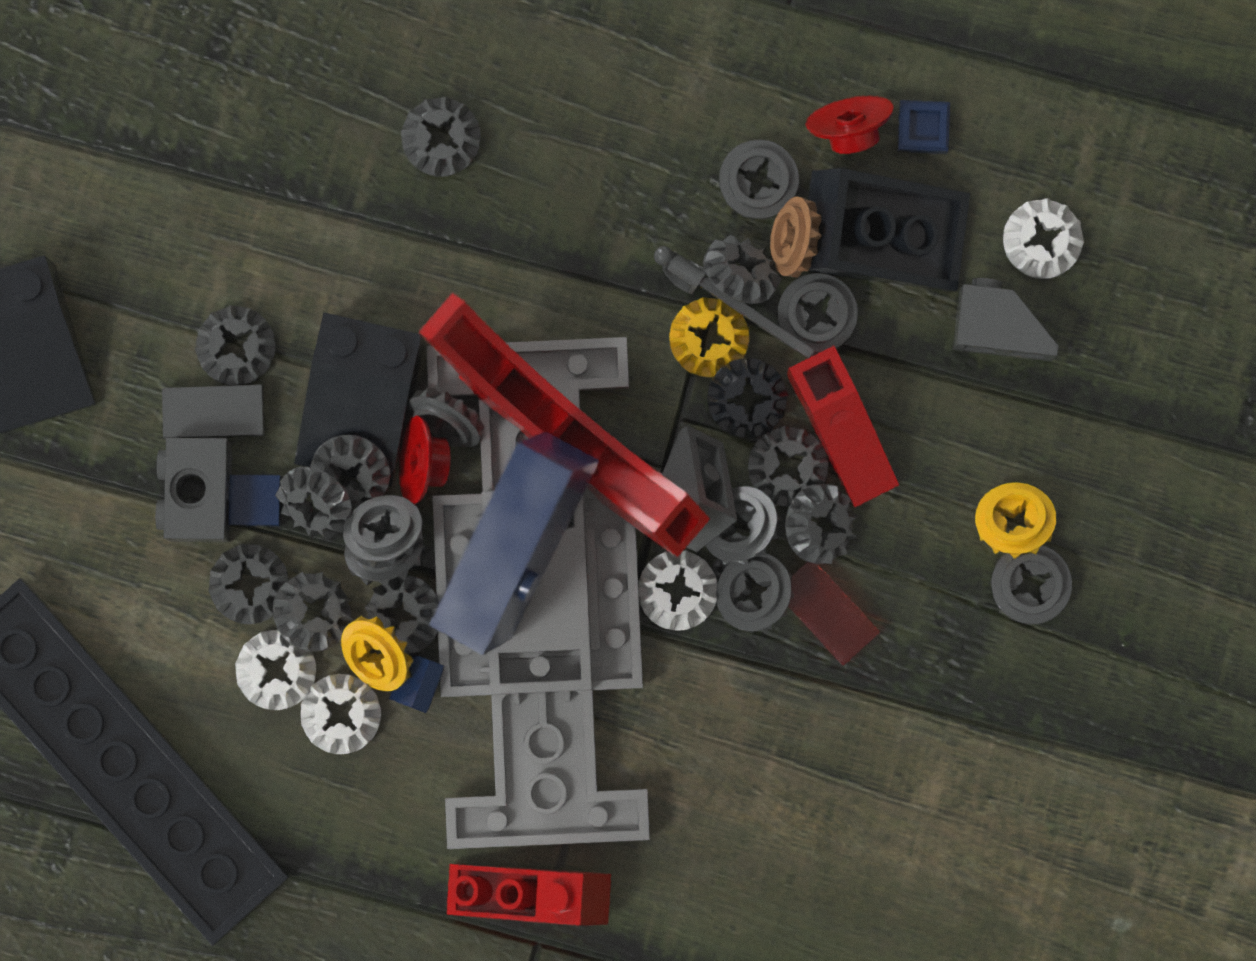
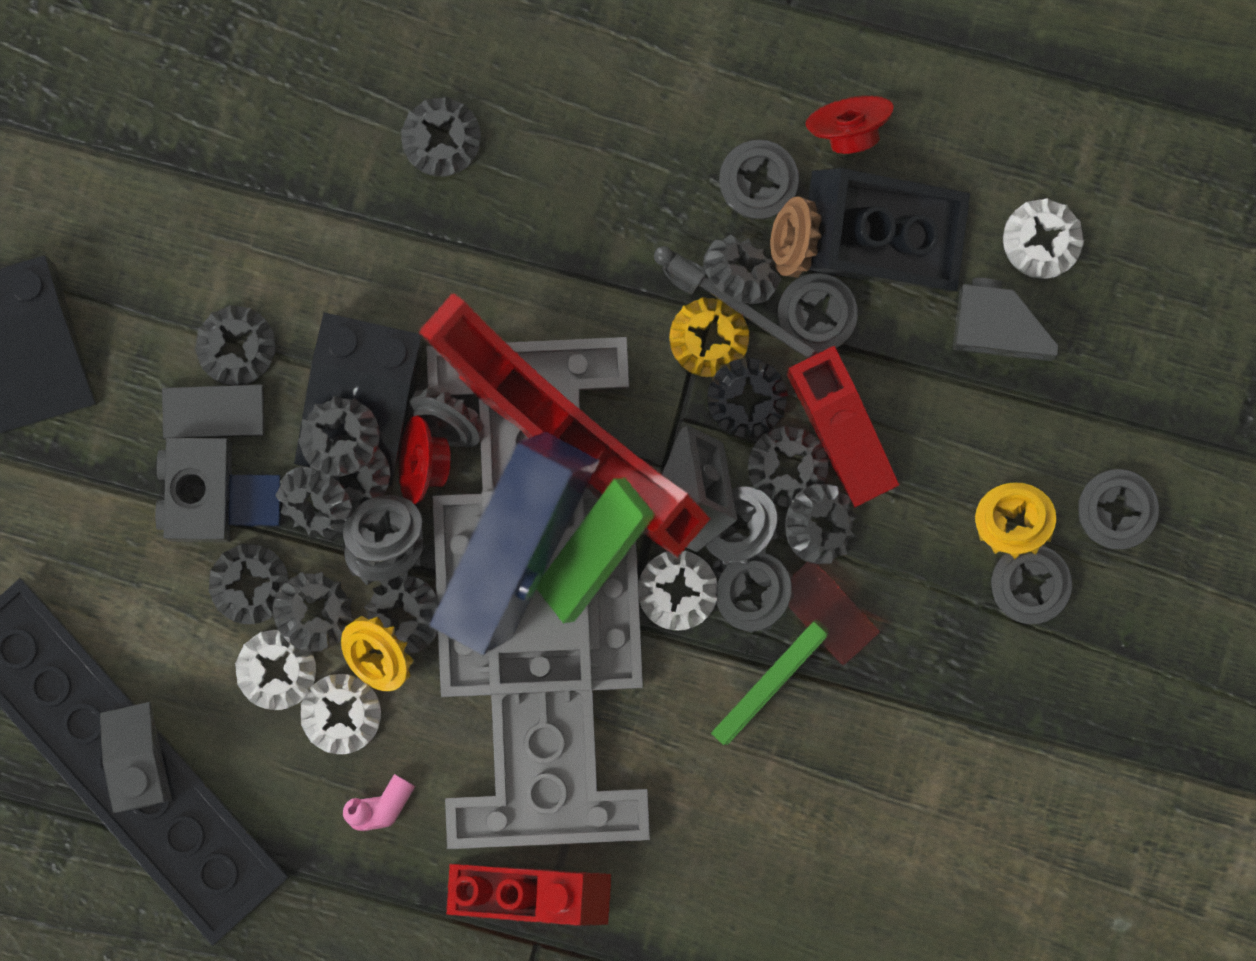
dark blue tile [389,654,444,713] -> none
dark blue tile [897,100,950,154] -> none
none -> dark grey slope [100,702,172,813]
none -> dark grey gear [298,396,380,476]
none -> bright pink arm [343,774,416,831]
none -> bright green tile [537,478,655,623]
none -> bright green tile [711,618,829,745]
none -> dark grey gear [1078,469,1159,549]

